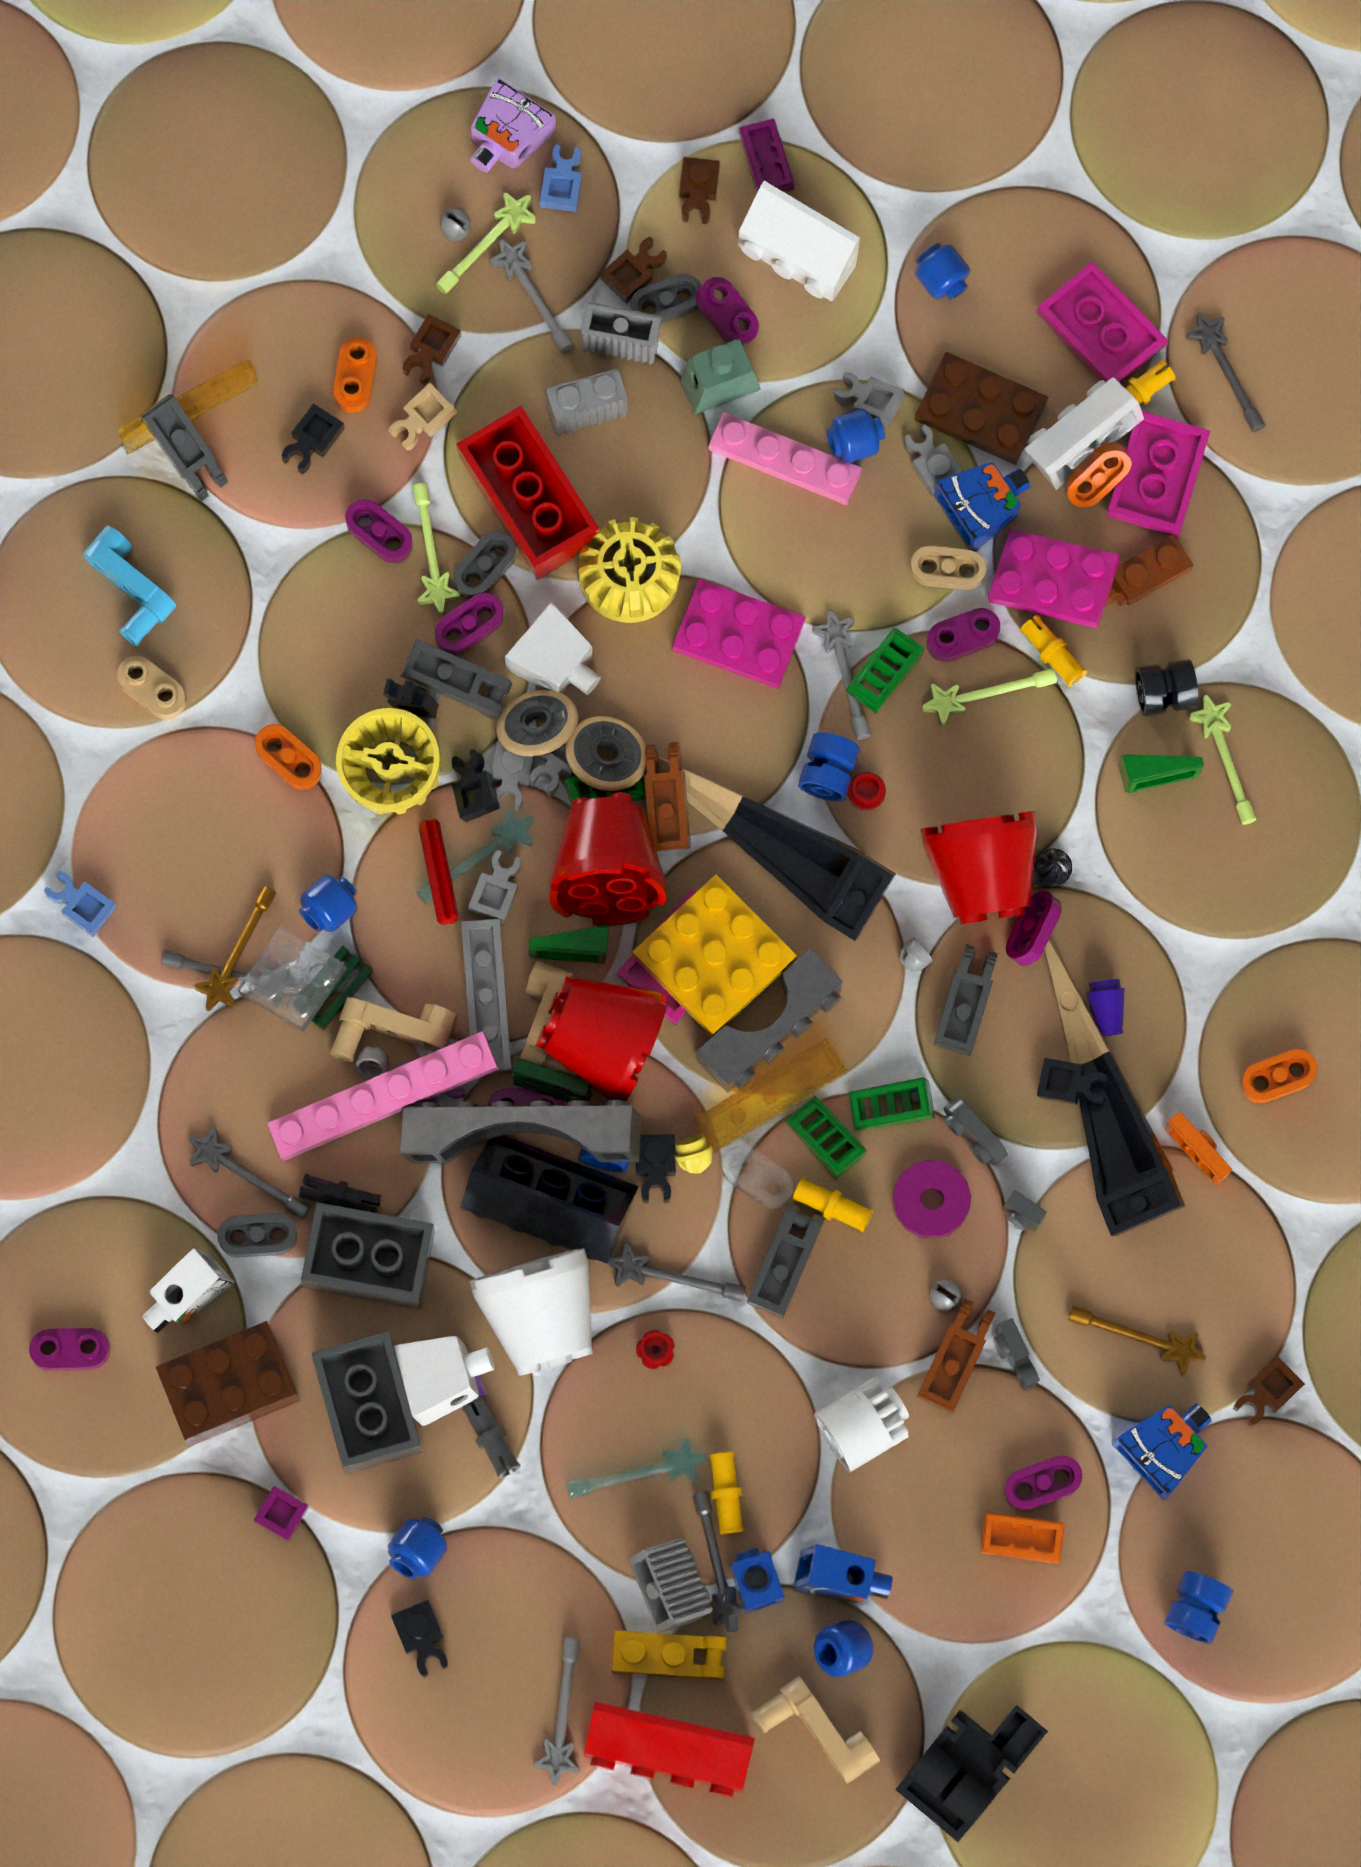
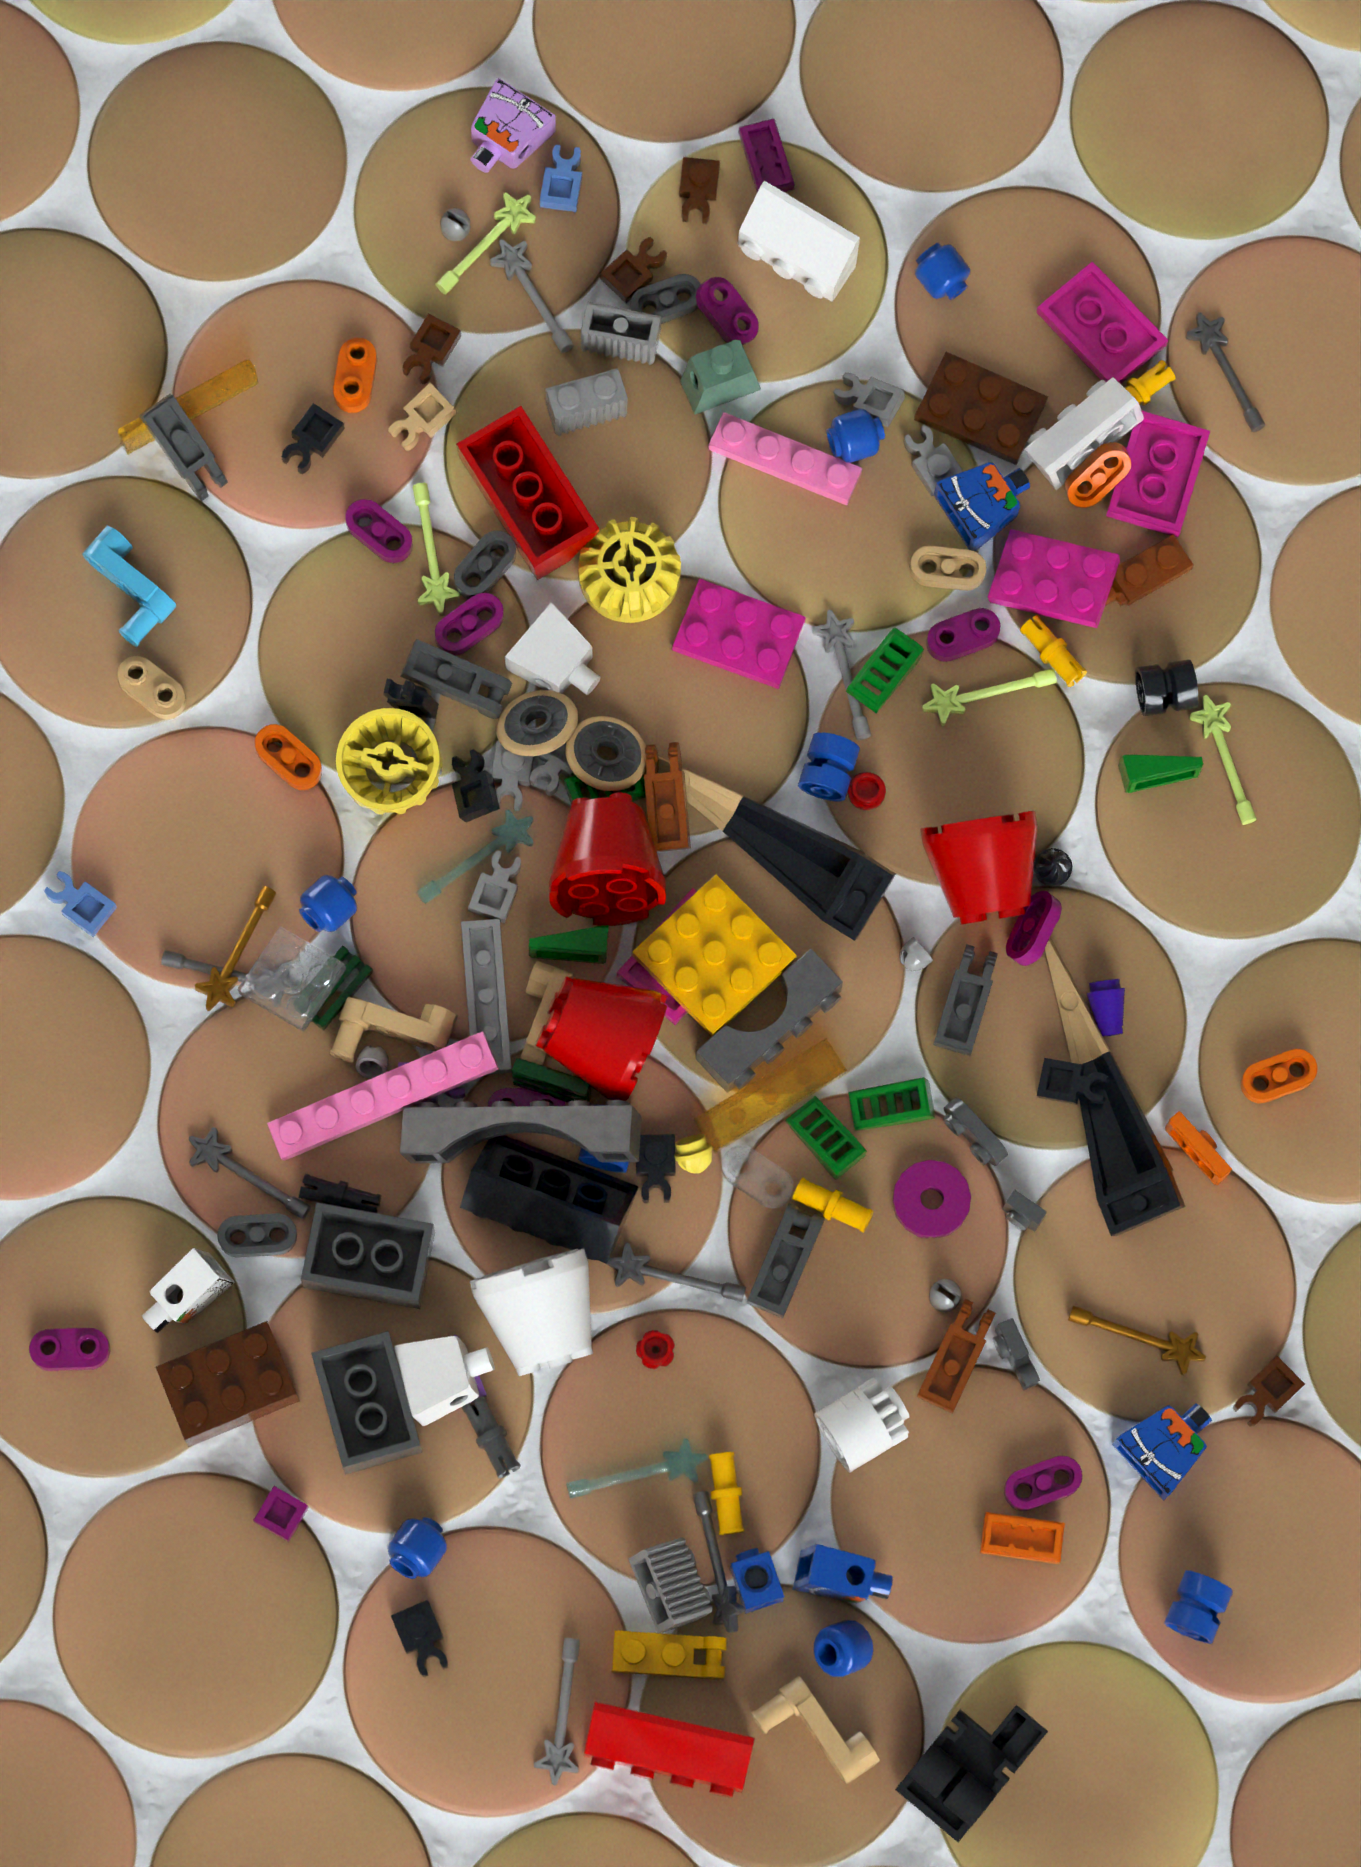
red axle [419,819,459,925] -> none

